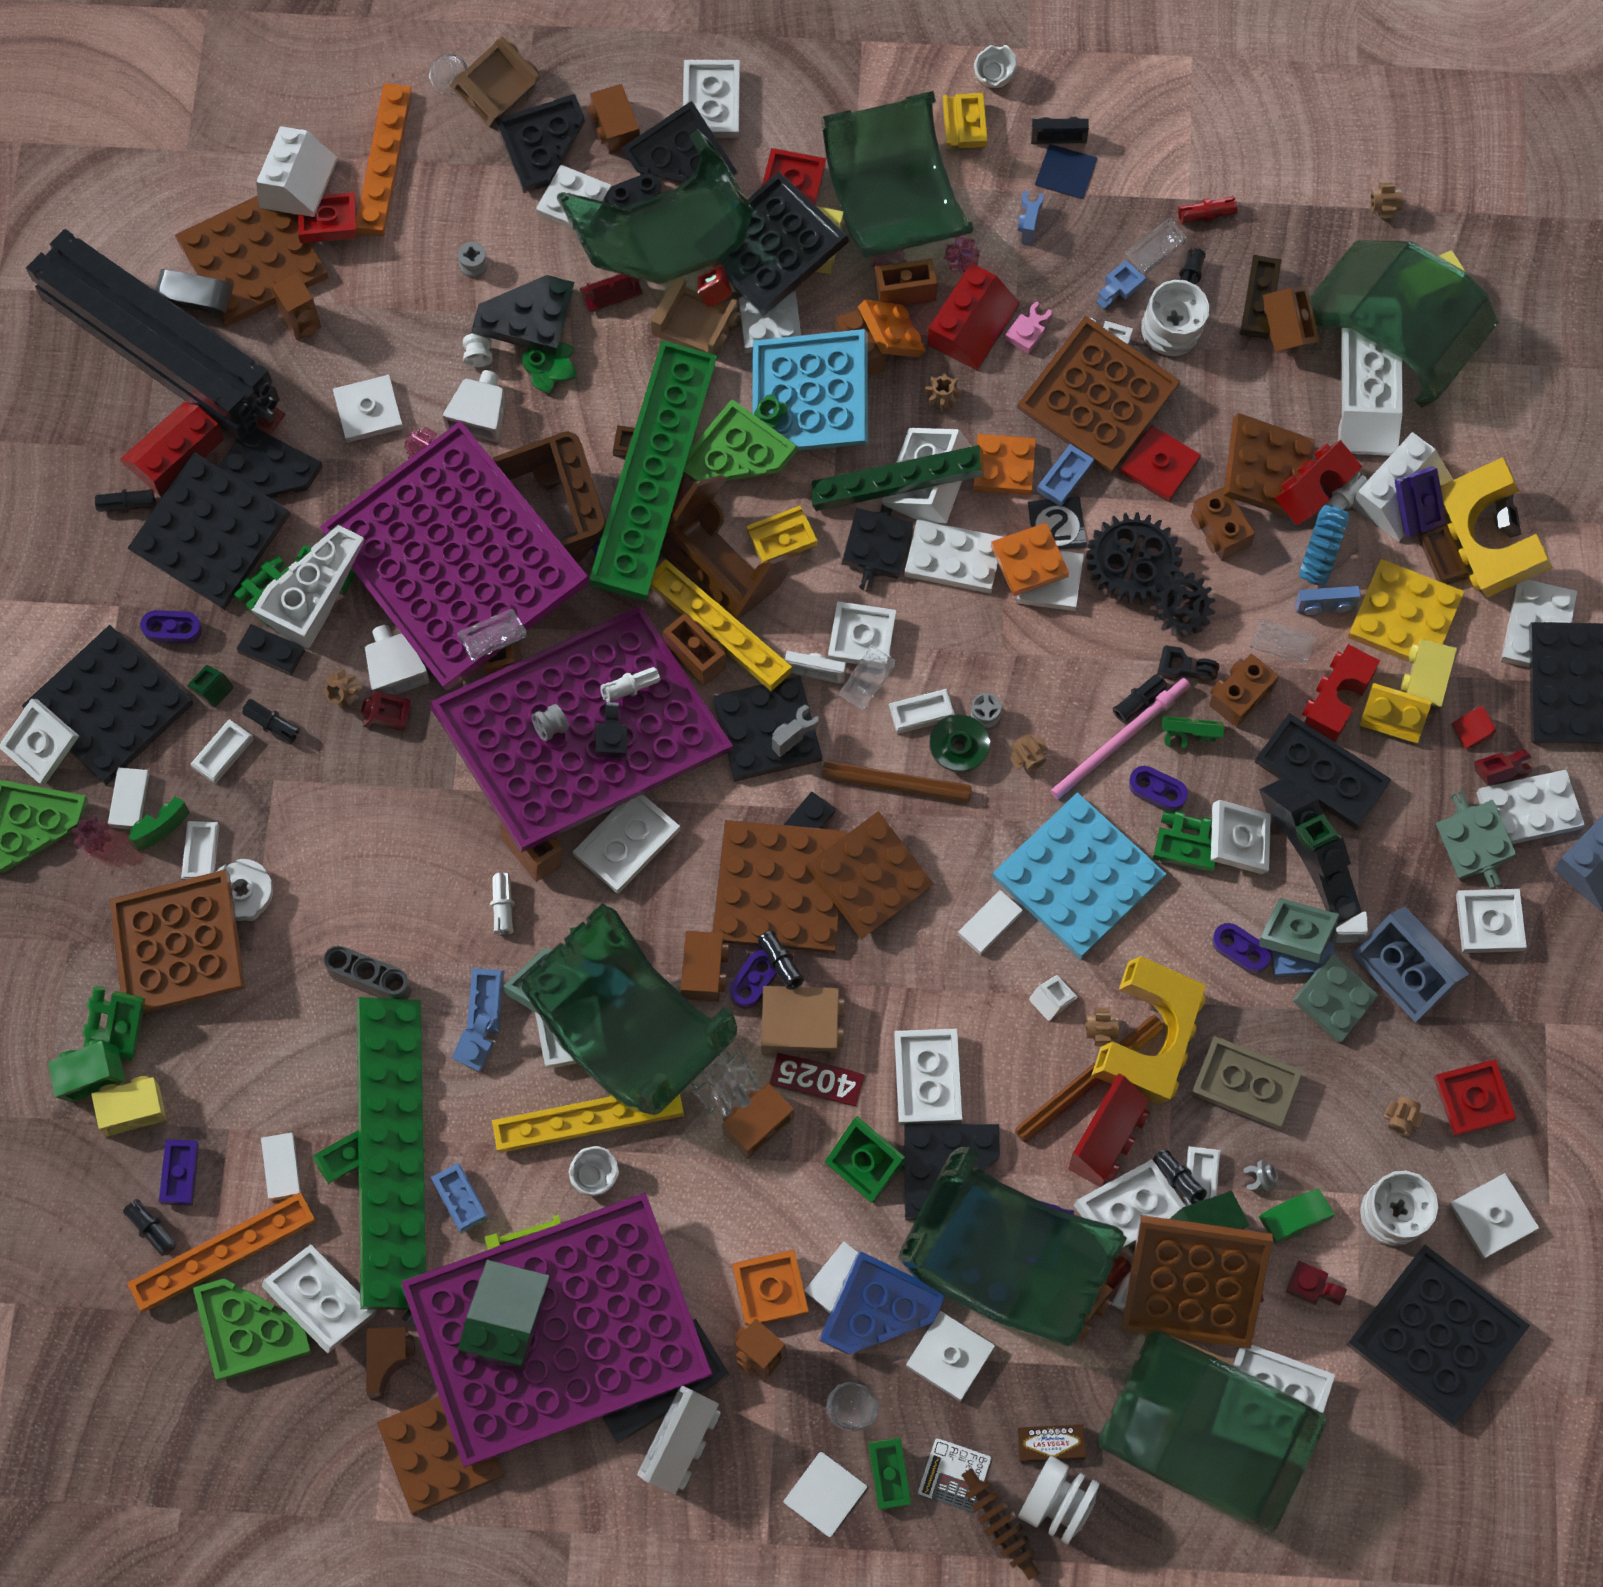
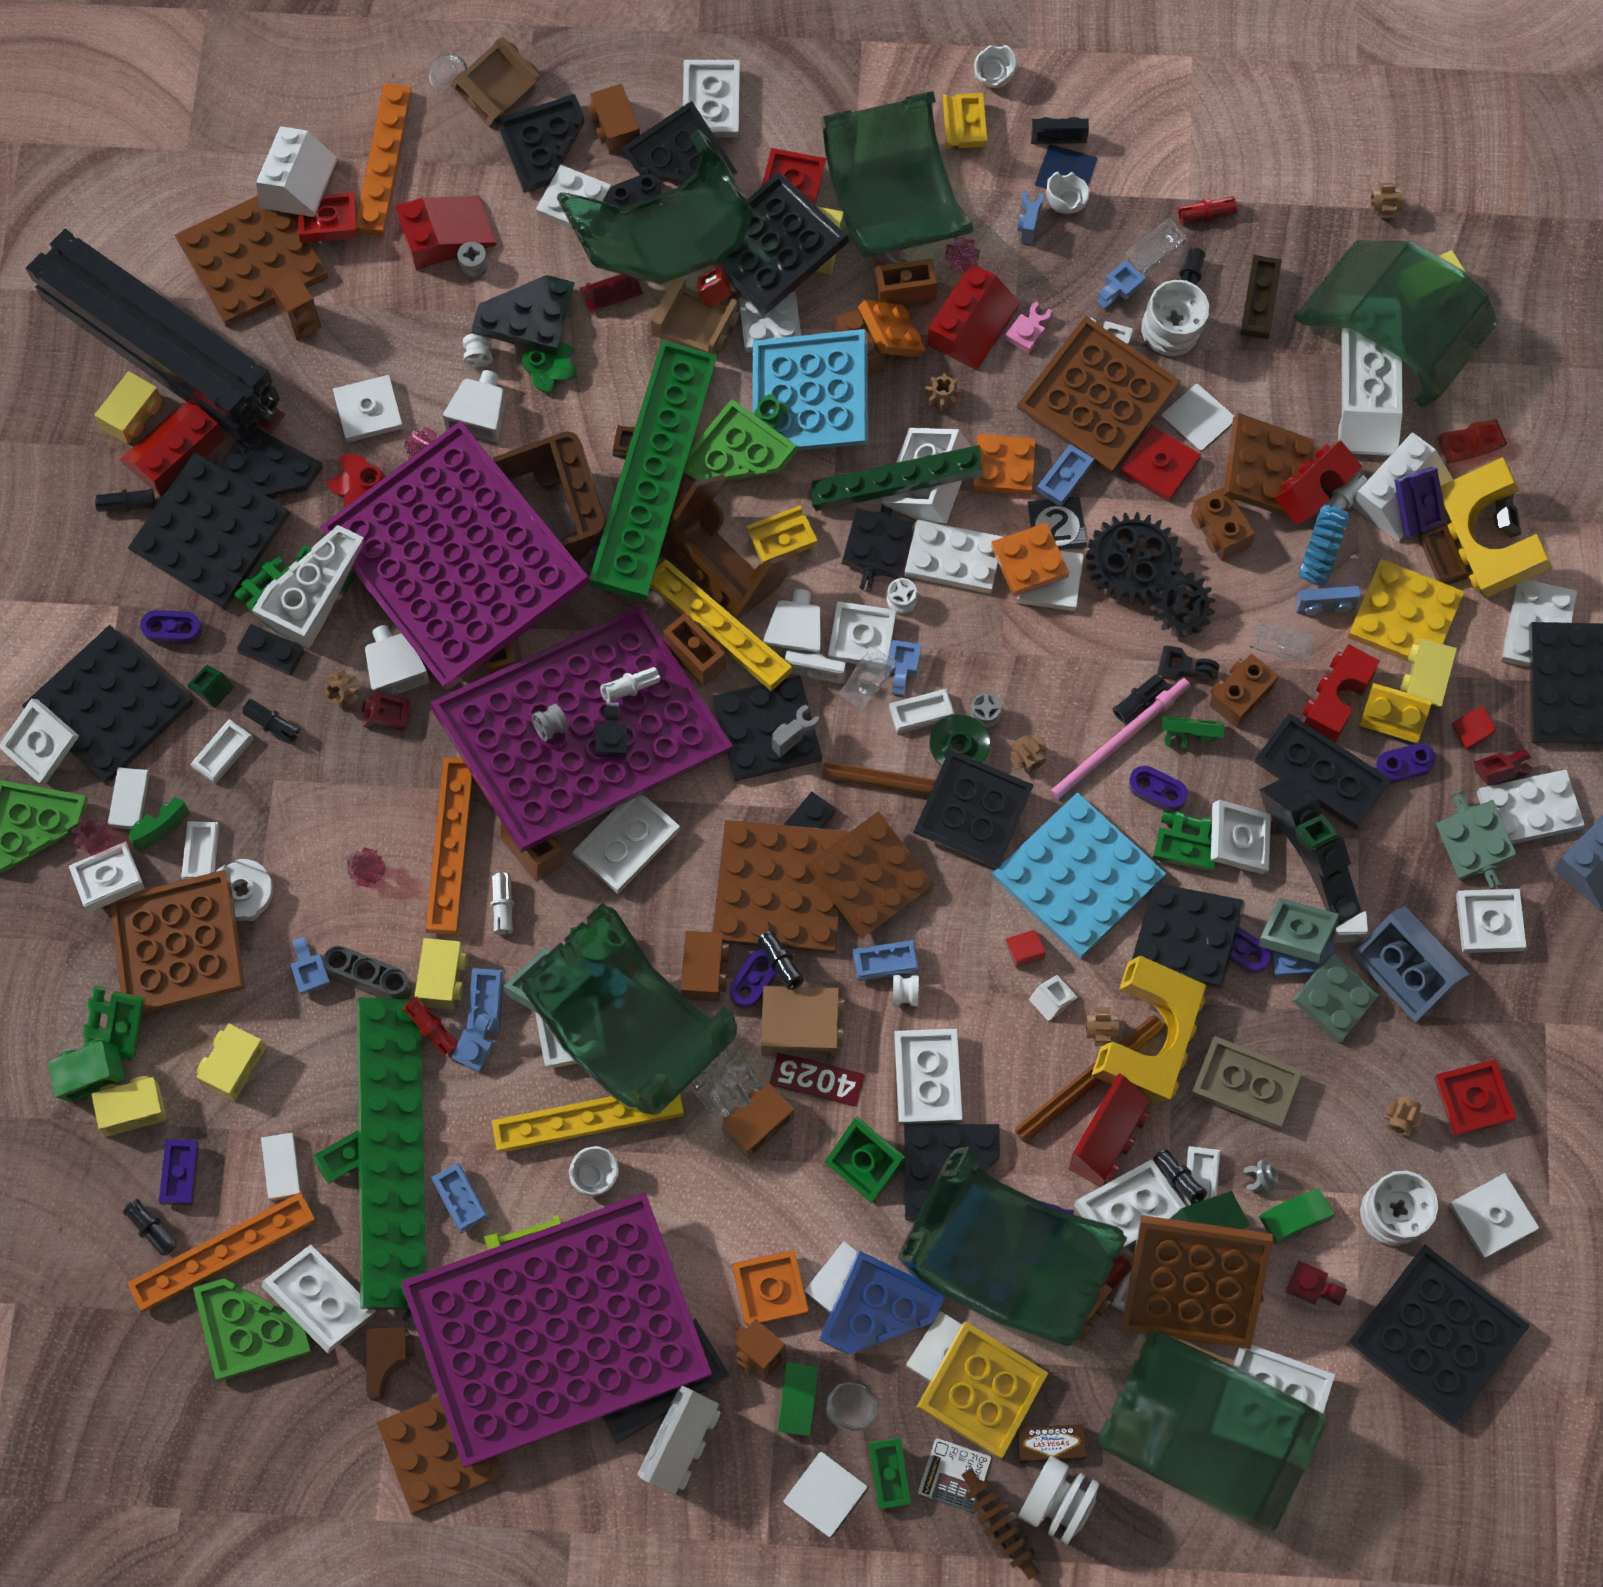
beam [155,269,234,314] -> none
clear plate [457,608,527,661] -> none
slope [457,1260,550,1371] -> none
white tile [958,890,1023,955] -> none
dark orange brick [1263,285,1320,352] -> none
none -> white plate [69,841,145,913]
none -> light yellow brick [94,371,162,445]
none -> light yellow brick [197,1023,266,1102]
none -> medium blue plate [290,937,331,995]
none -> red plate [326,454,385,507]
none -> clear pink gear [347,847,385,887]
none -> red slope [395,196,497,270]
none -> red pin [402,996,458,1056]
none -> light yellow brick [414,938,468,1010]
none -> orange plate [425,757,473,935]
none -> white torso [763,589,820,657]
none -> green slope [776,1362,818,1436]
none -> medium blue plate [853,940,919,981]
none -> white wheel [887,578,917,615]
none -> medium blue plate [887,640,922,696]
none -> white wheel [893,975,919,1007]
none -> black plate [913,749,1034,869]
none -> yellow plate [916,1322,1048,1459]
none -> red slope [1005,930,1046,968]
none -> white hair [1046,172,1090,214]
none -> black plate [1132,883,1245,989]
none -> white sticker [1162,384,1234,450]
none -> dark purple plate [1375,743,1436,784]
none -> clear red slope [1437,419,1507,464]

